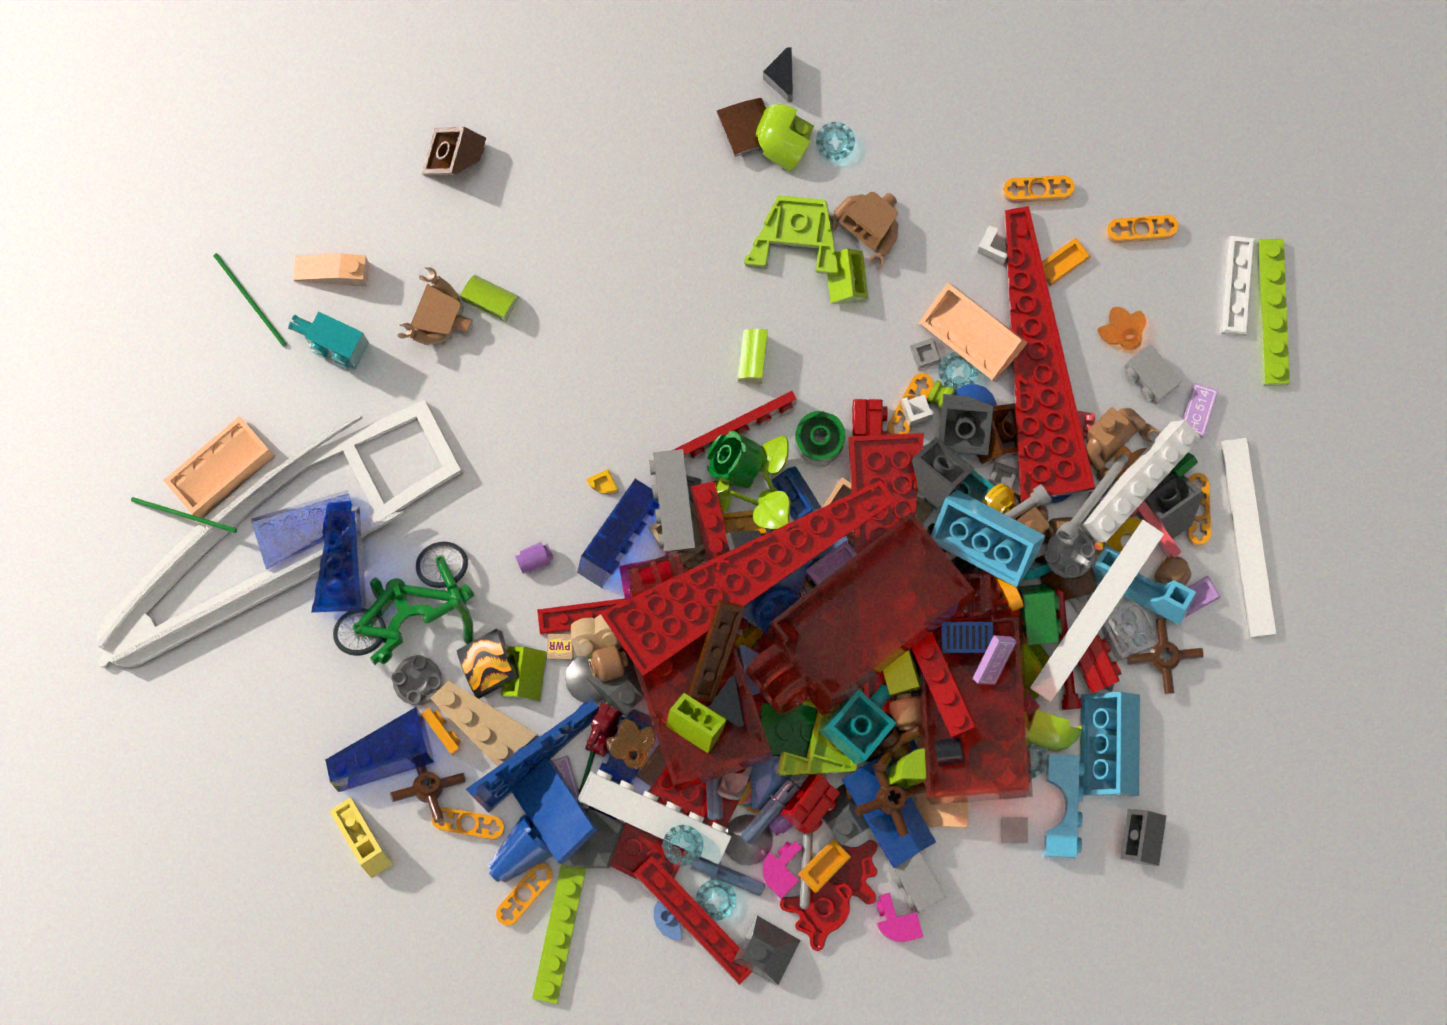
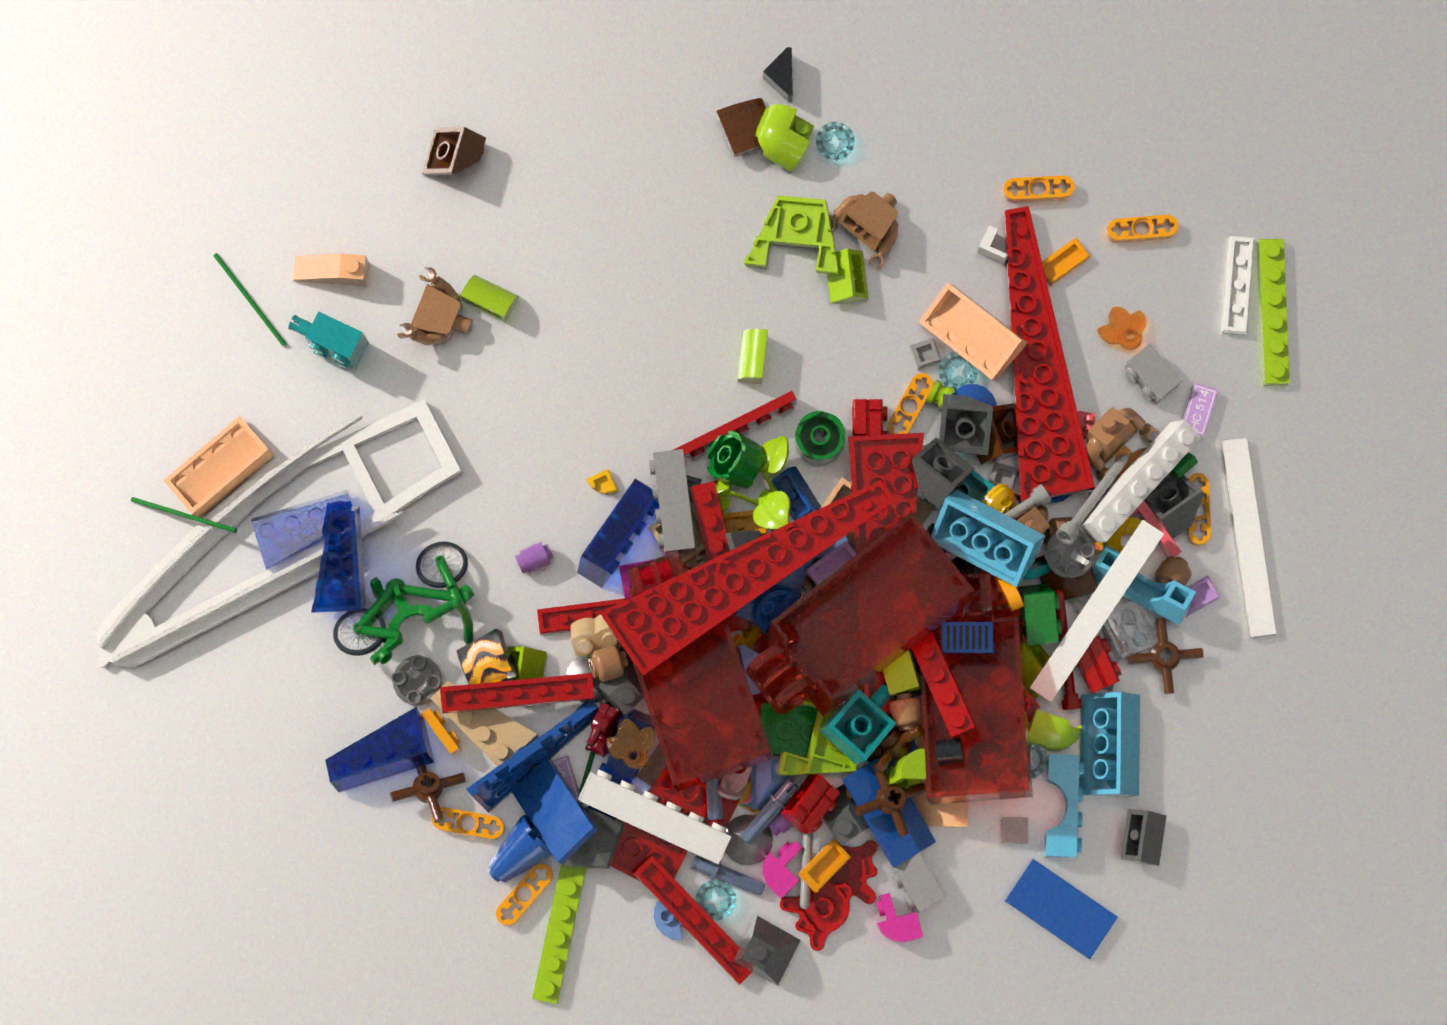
light yellow slope [330,797,393,878] -> none
tile [547,634,573,660] -> none
clear light blue gear [662,824,703,866] -> none
lime brick [666,693,726,753] -> none
reddish brown plate [688,600,745,702] -> none
black slope [709,676,746,732] -> none
white panel [901,394,934,427] -> none
lavender tile [973,635,1017,685] -> none
none -> red plate [440,673,595,714]
none -> blue tile [1005,859,1118,959]

